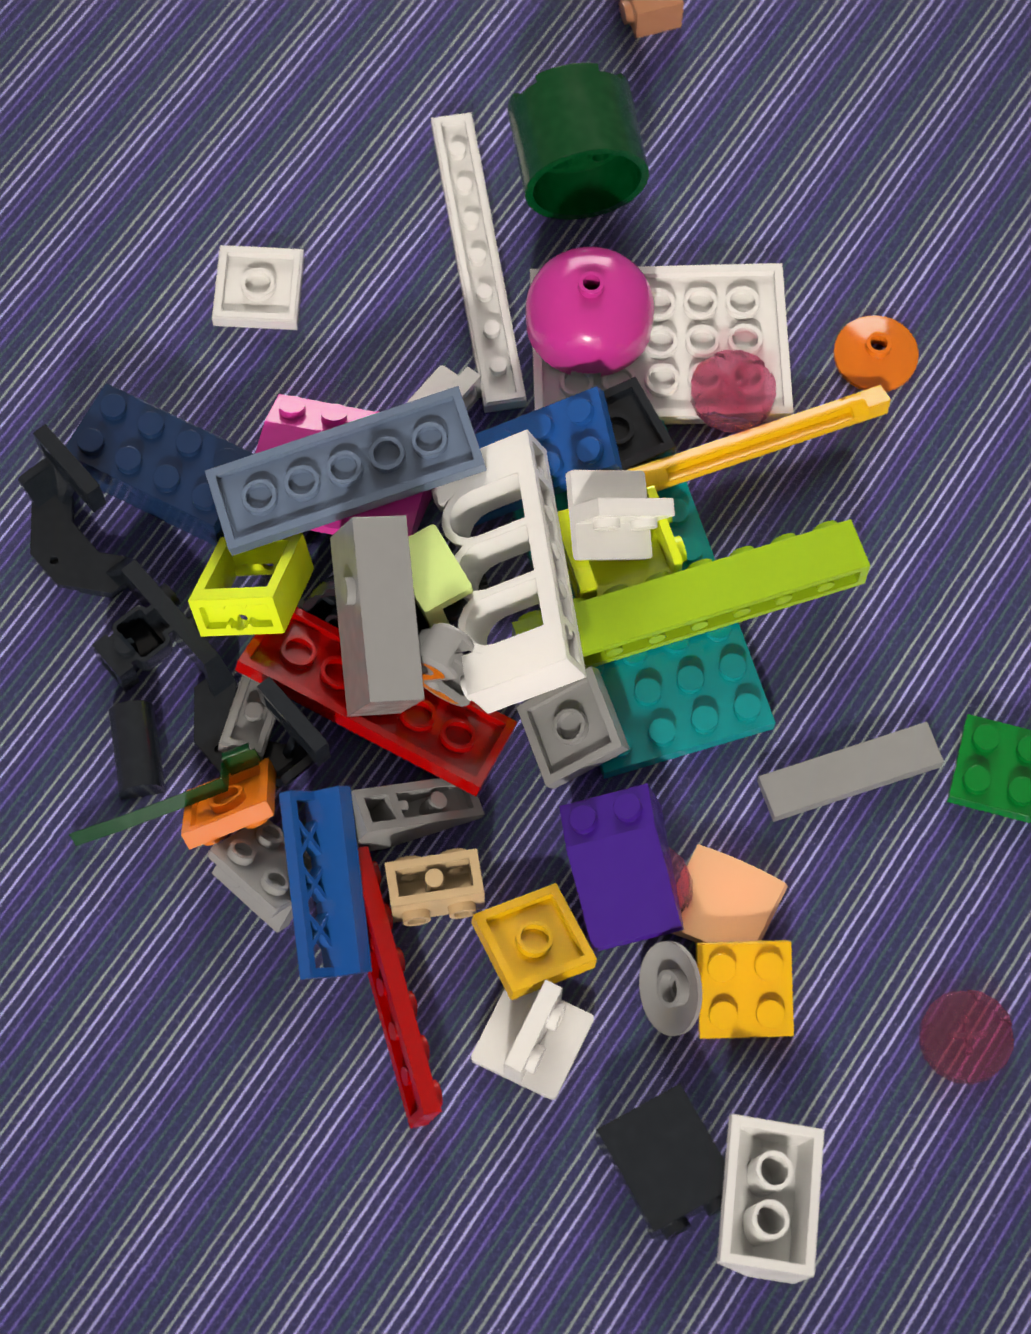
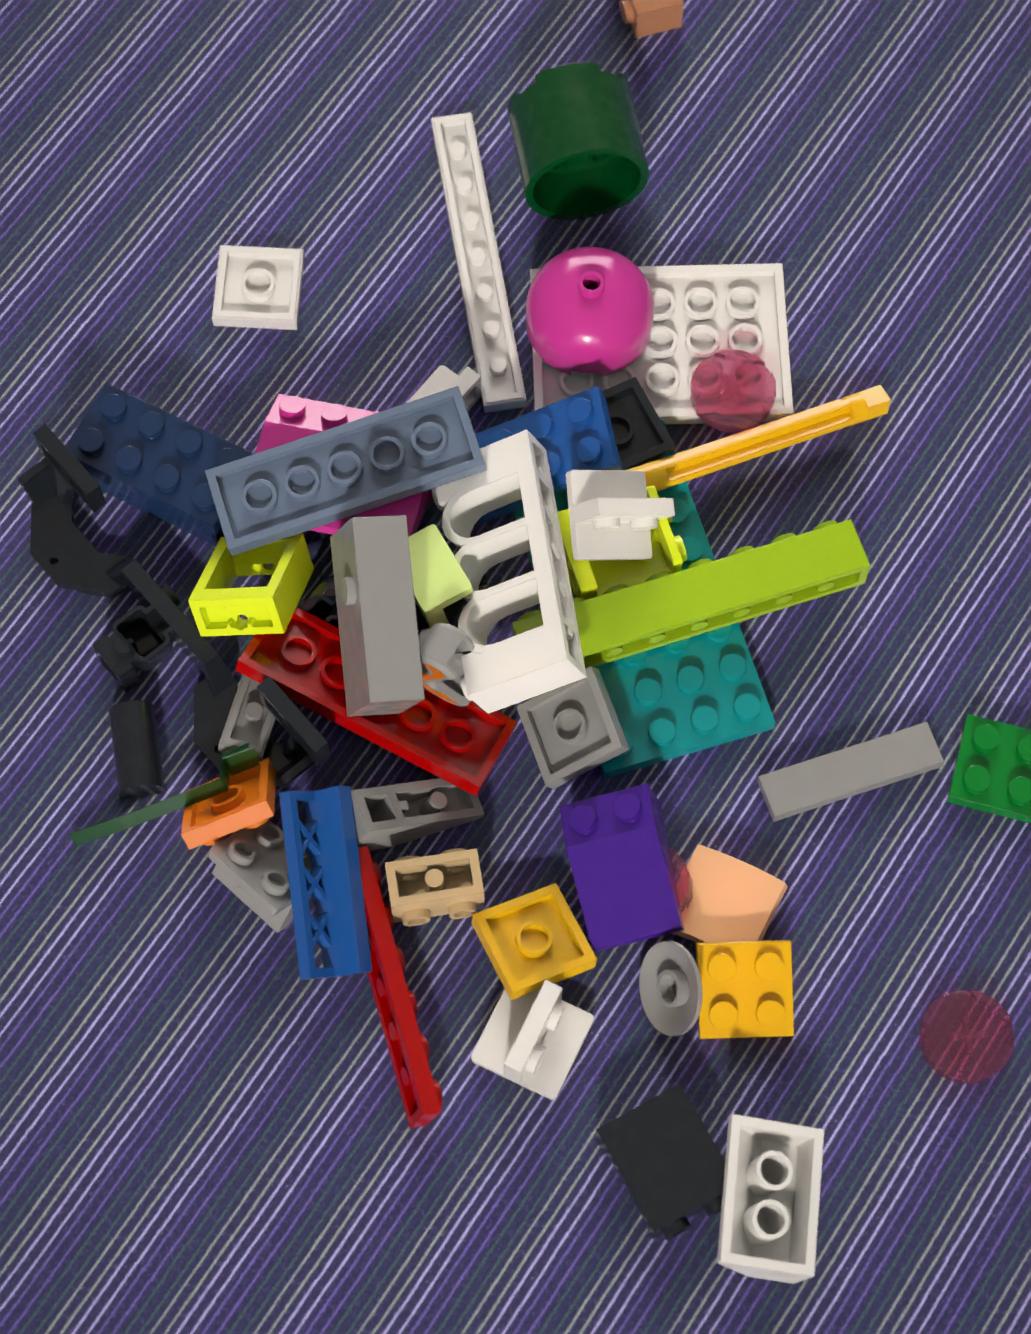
orange dish [834,315,919,392] -> none

